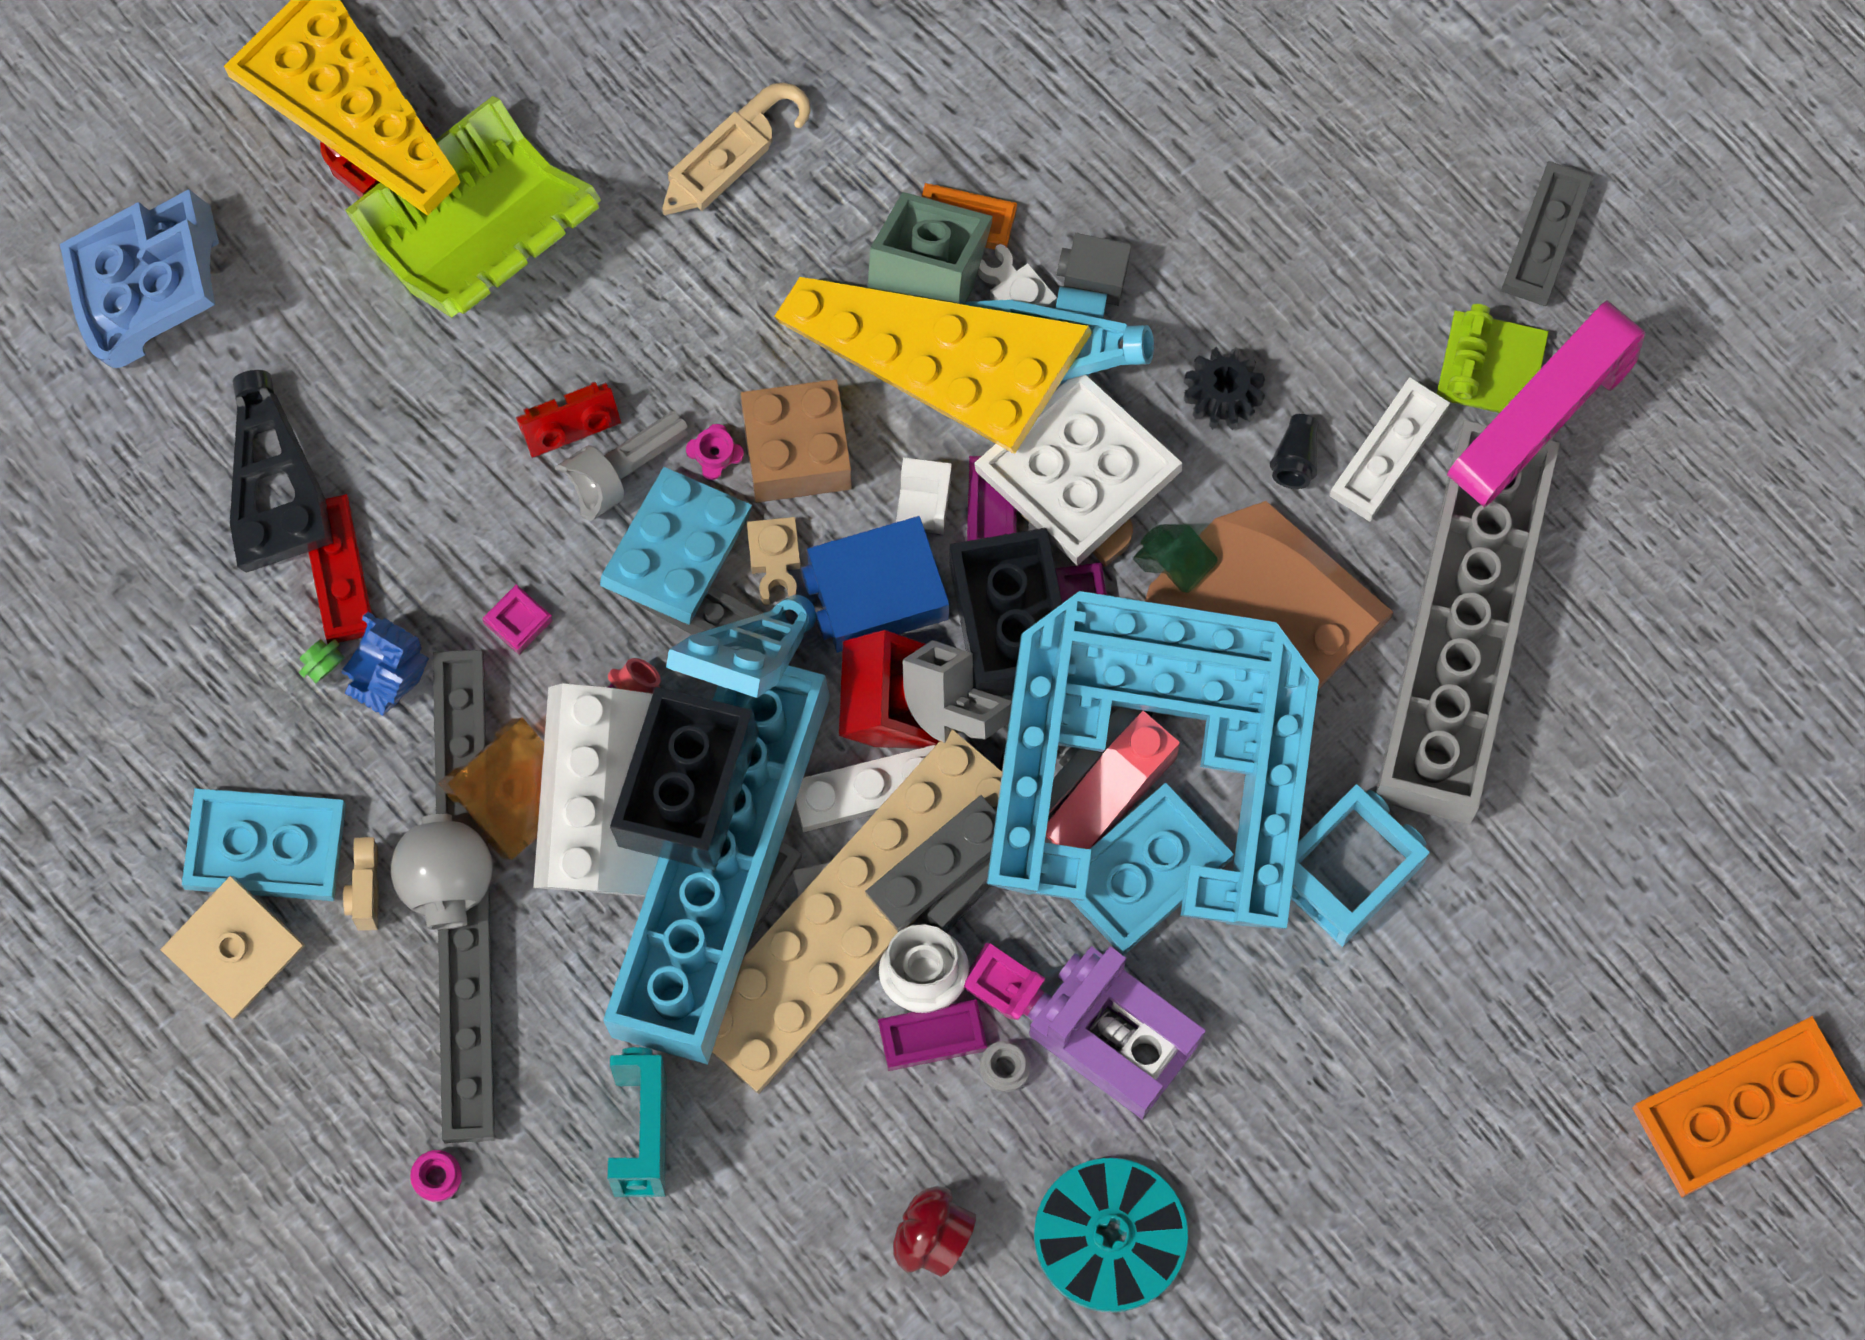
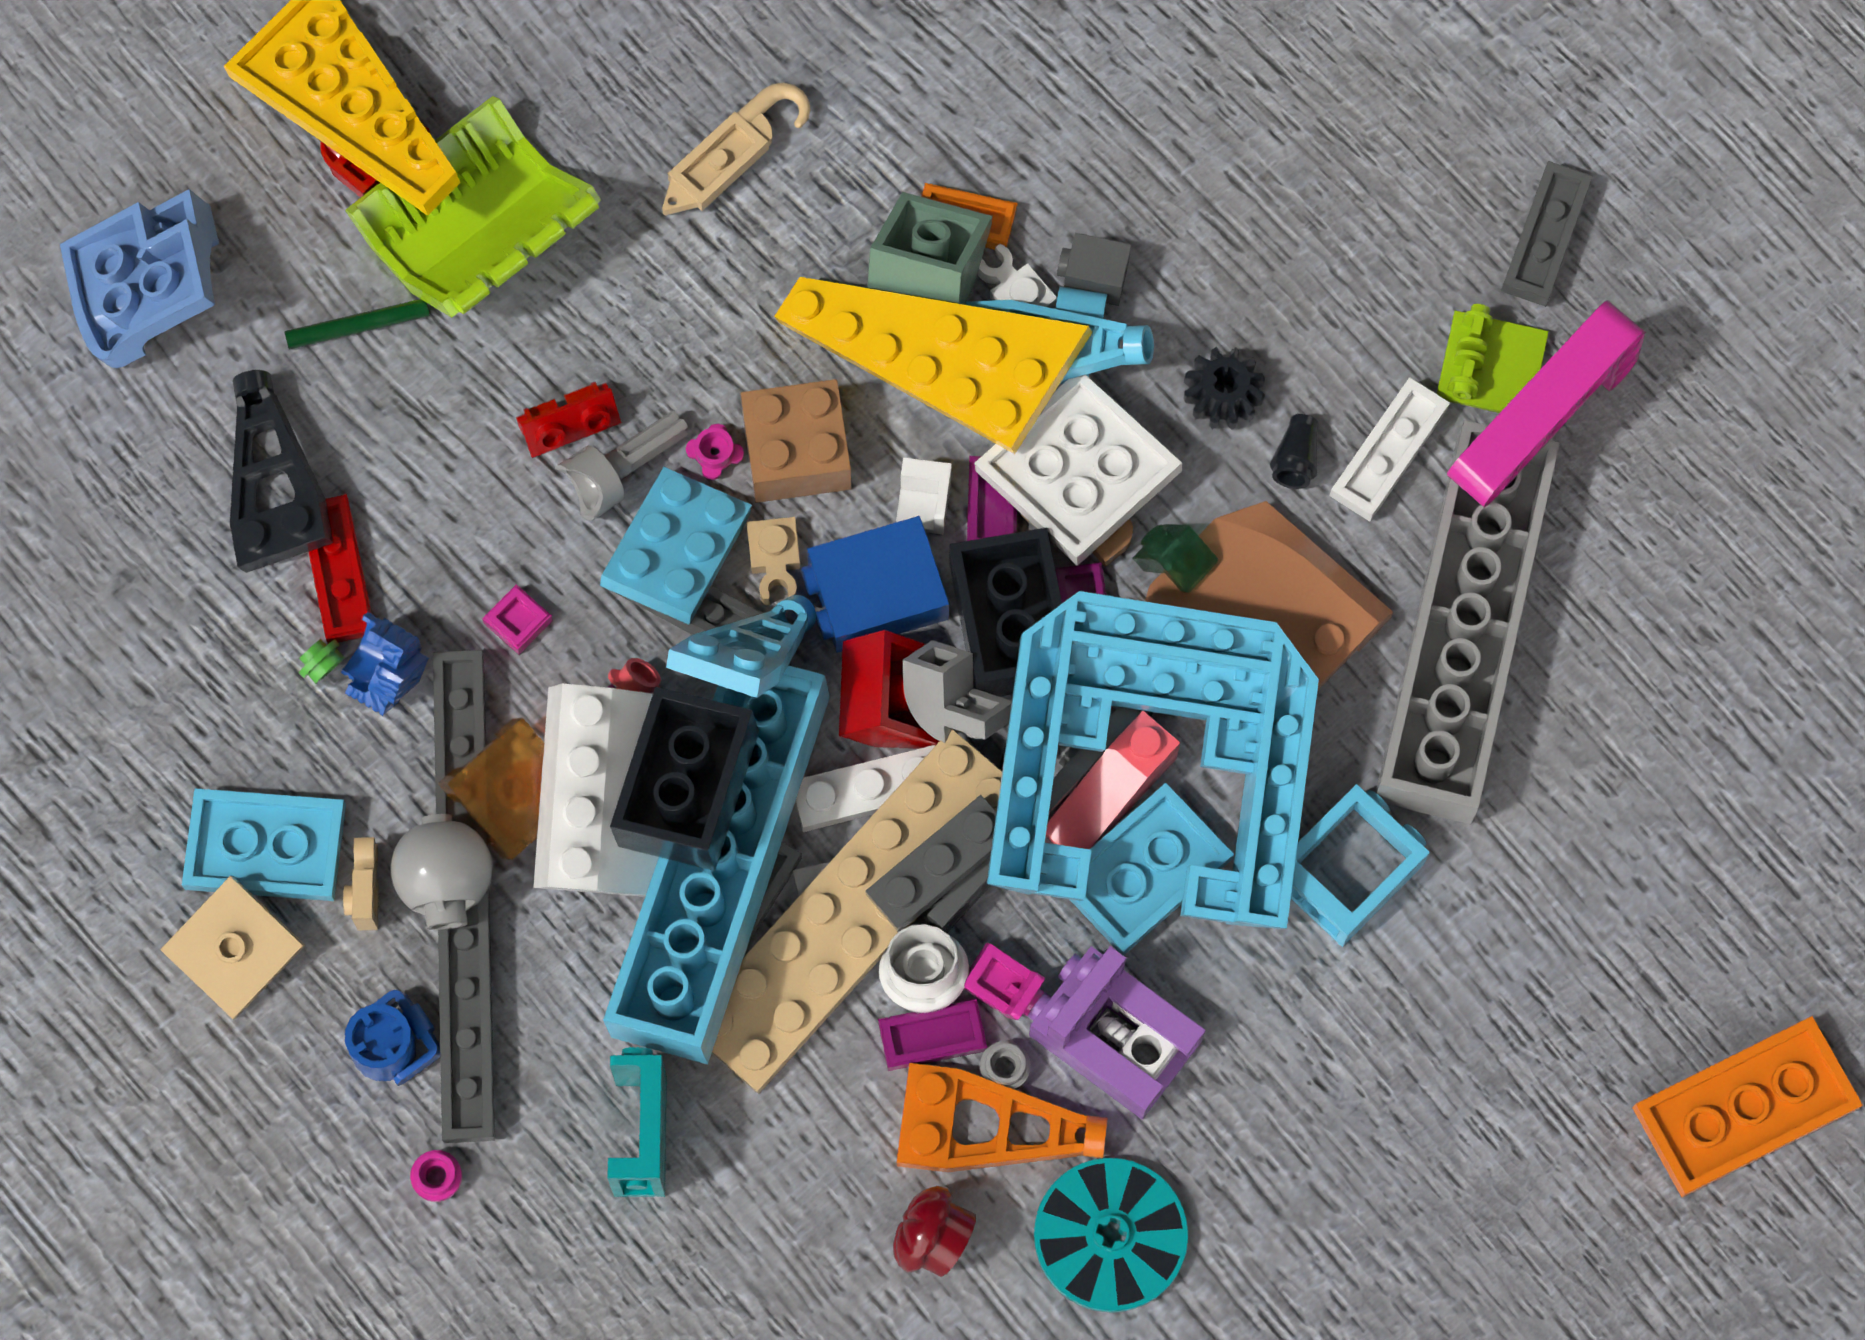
none -> dark green bar [284,299,430,350]
none -> blue piece [345,990,440,1086]
none -> orange plate [896,1063,1108,1172]

